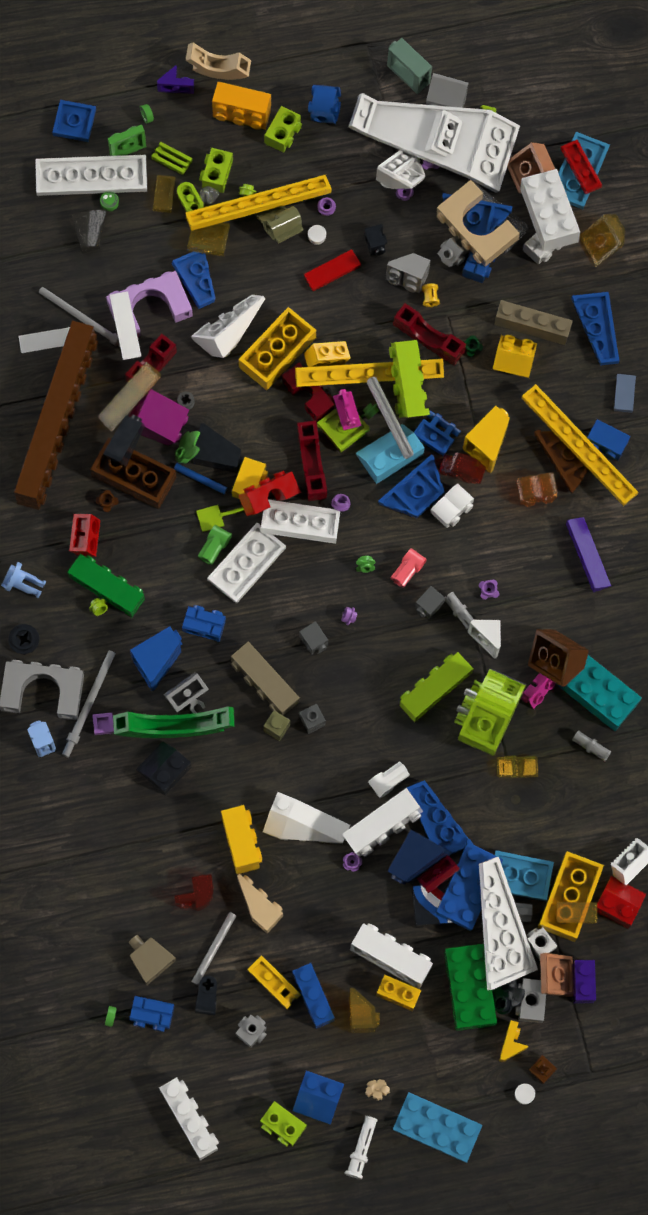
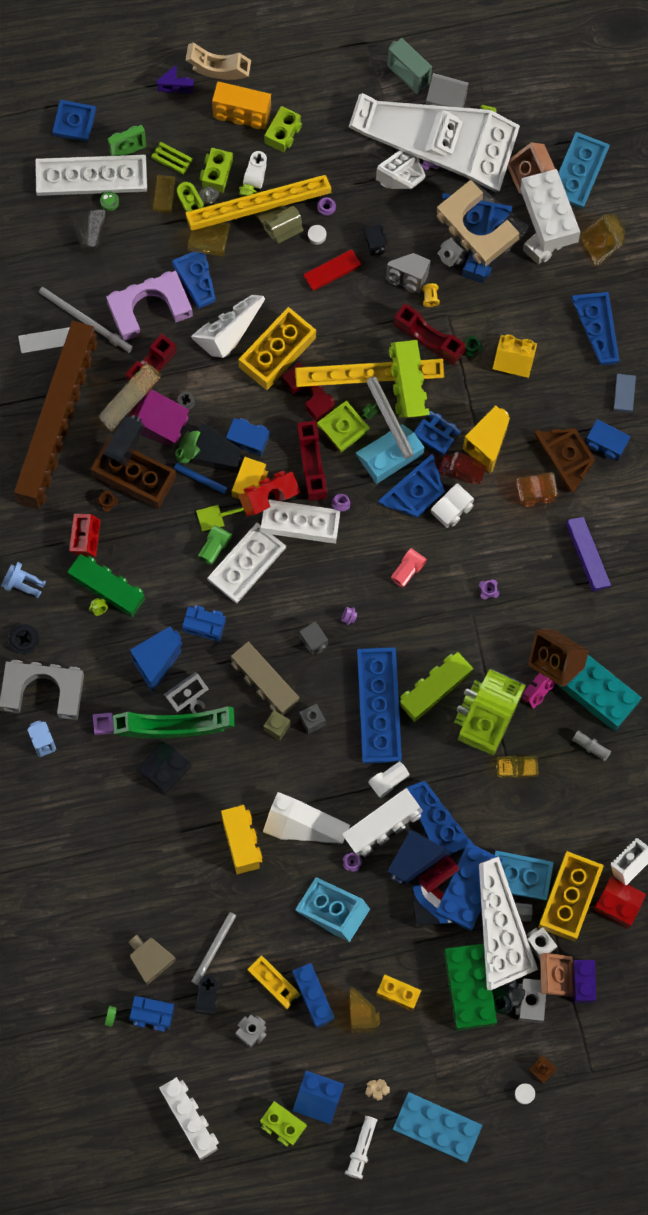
light grey bar [62,650,116,758] -> none
white sticker [110,291,141,360] -> none
bright green tile [140,104,154,124] -> none
clear red brick [175,874,214,911] -> none
tan slope [237,874,283,933] -> none
yellow brick [304,341,350,367] -> none
blue brick [308,85,341,124] -> none
dark pink hinge [333,389,361,431] -> none
white brick [350,923,433,989] -> none
bright green plate [356,556,375,573] -> none
medium lavender plate [396,189,414,201] -> none
dark grey brick [415,586,445,619] -> none
light grey pin [445,592,474,629] -> none
white slope [468,620,501,659] -> none
dark tan brick [494,300,573,345] -> none
yellow slope [499,1020,529,1062] -> none
yellow plate [522,384,638,506] -> none
clear yellow tile [556,902,597,924] -> none
red tile [561,140,602,195] -> none
none -> blue brick [226,418,269,457]
none -> white piece [243,151,267,189]
none -> medium azure slope [295,877,370,942]
none -> blue plate [357,647,402,764]

